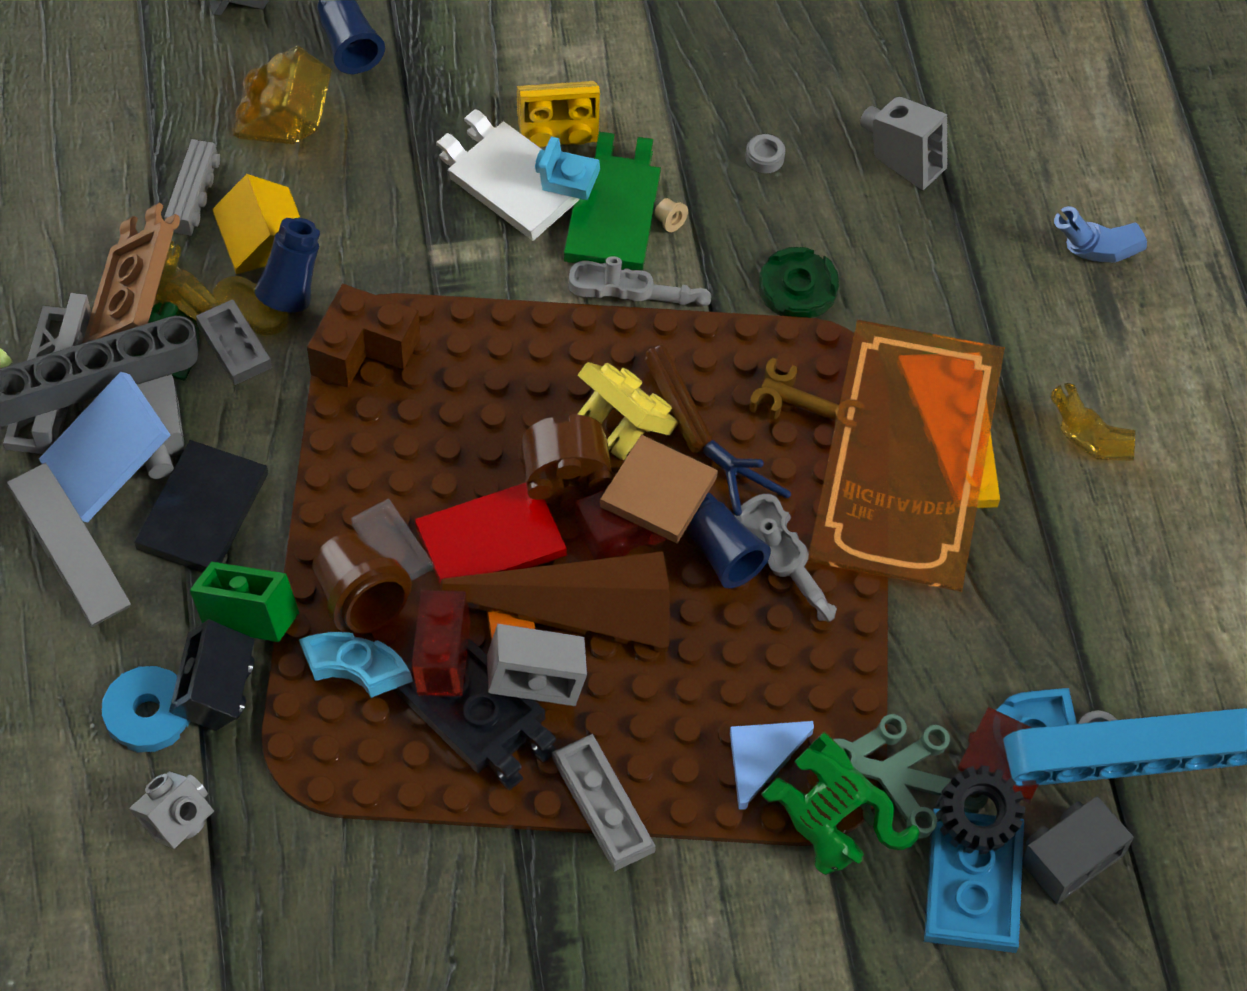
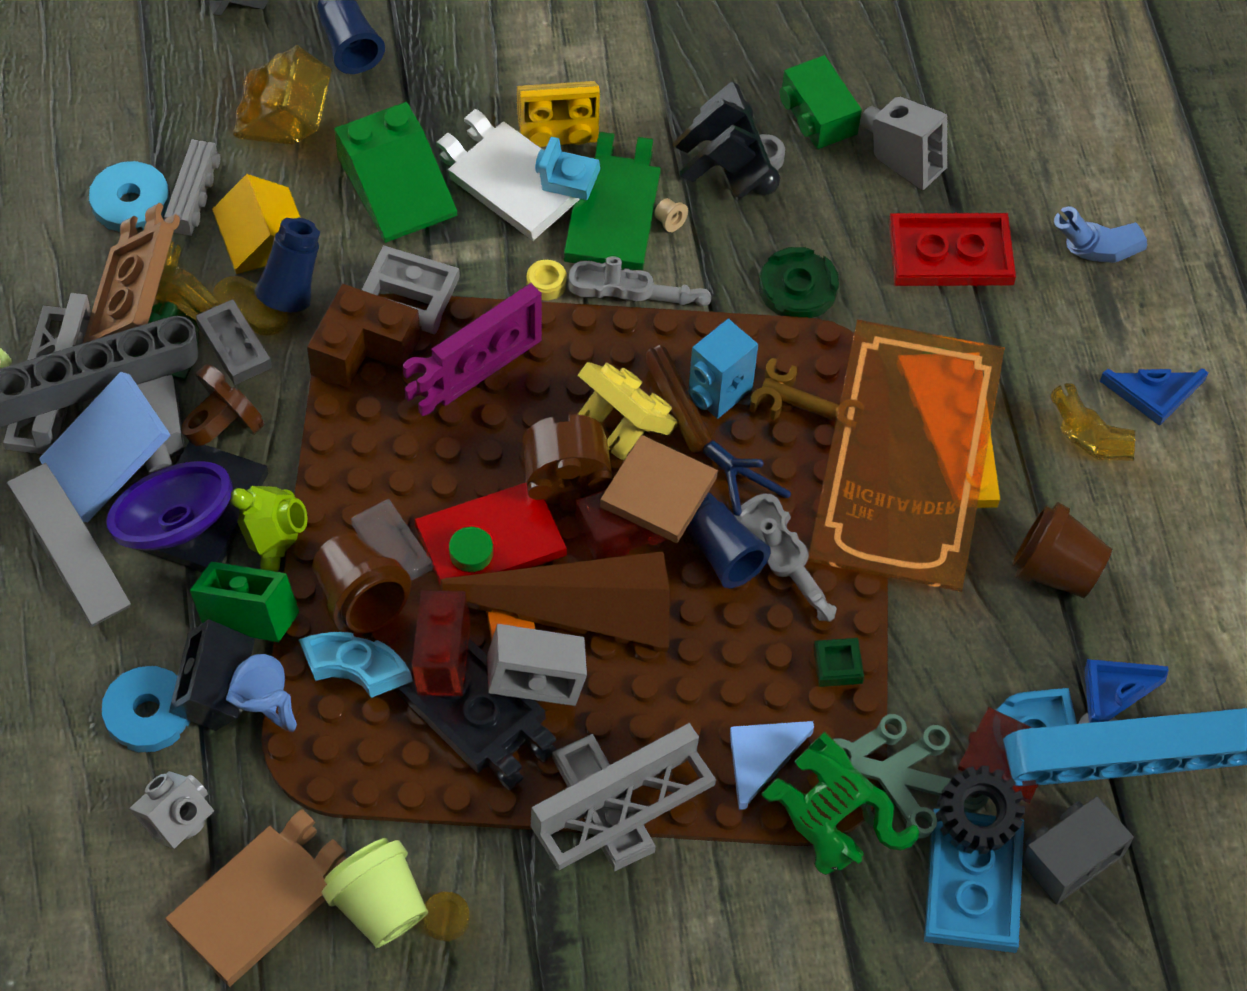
none -> medium azure tile [89,161,170,232]
none -> dark purple dish [107,461,233,551]
none -> medium nougat tile [165,809,346,987]
none -> reddish brown tile [181,364,265,446]
none -> medium blue piece [226,654,297,732]
none -> lime rock [230,486,308,572]
none -> yellowish green piece [322,838,429,948]
none -> green slope [334,101,458,243]
none -> light grey plate [362,245,460,334]
none -> magenta tile [403,283,542,416]
none -> clear yellow tile [423,892,470,941]
none -> green tile [449,527,493,572]
none -> light yellow tile [526,260,567,301]
none -> light grey fence [530,723,716,870]
none -> black piece [673,82,780,198]
none -> dark azure brick [688,319,758,419]
none -> green brick [779,55,862,150]
none -> dark green tile [813,638,864,687]
none -> red tile [888,213,1016,286]
none -> reddish brown piece [1012,502,1112,599]
none -> blue tile [1085,659,1169,723]
none -> blue tile [1100,368,1209,426]

